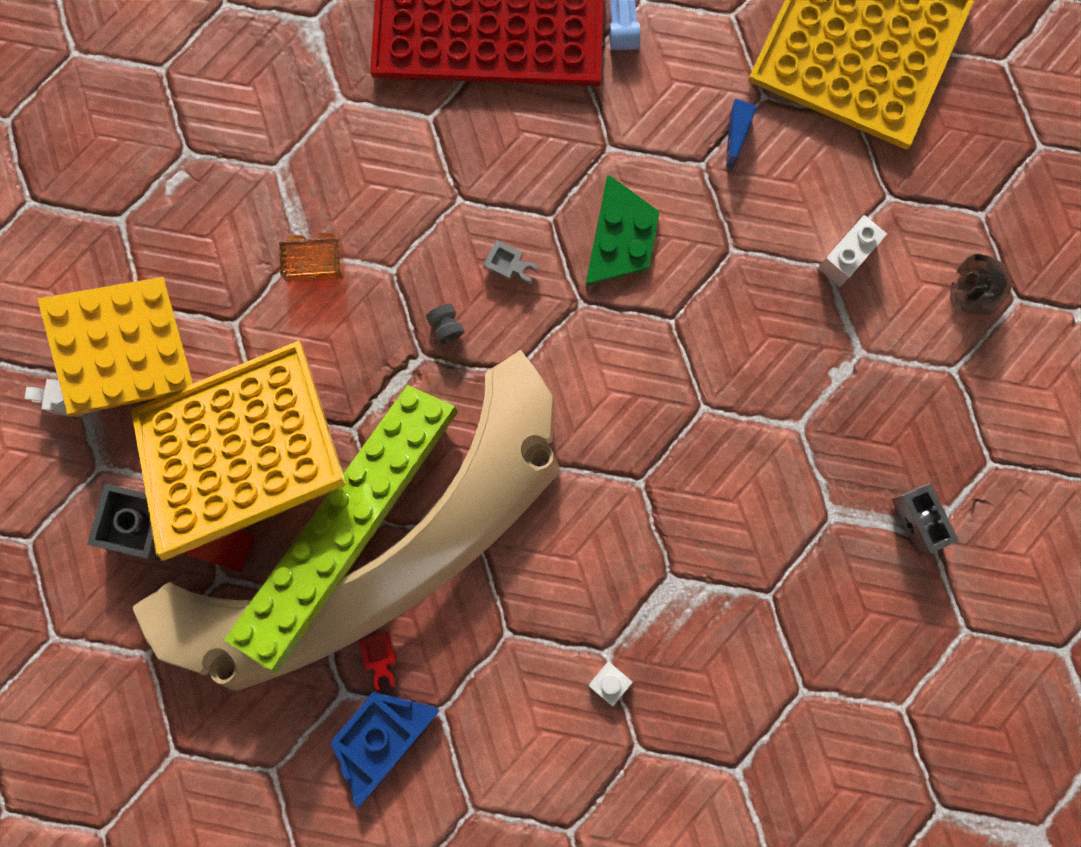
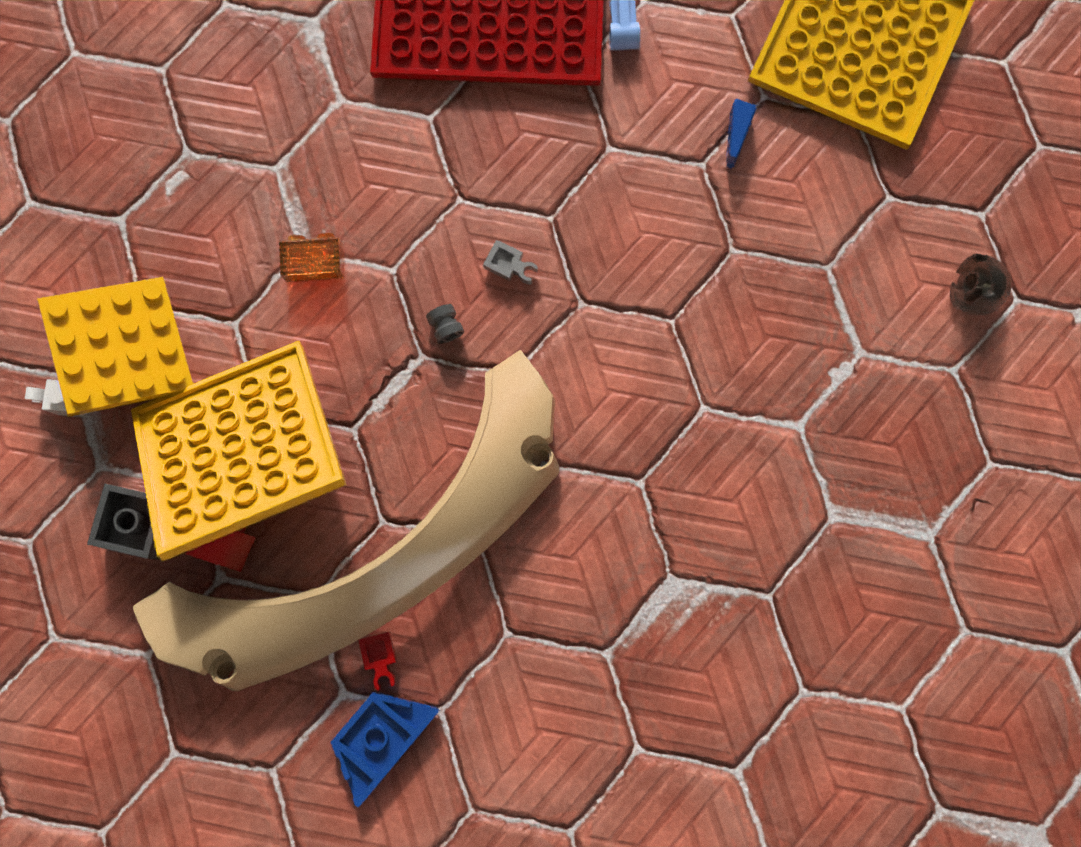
lime plate [224,385,458,674] -> none
green wing [585,175,660,286] -> none
white plate [588,661,632,706] -> none
white brick [817,215,887,287] -> none
flat silver brick [891,483,959,555] -> none

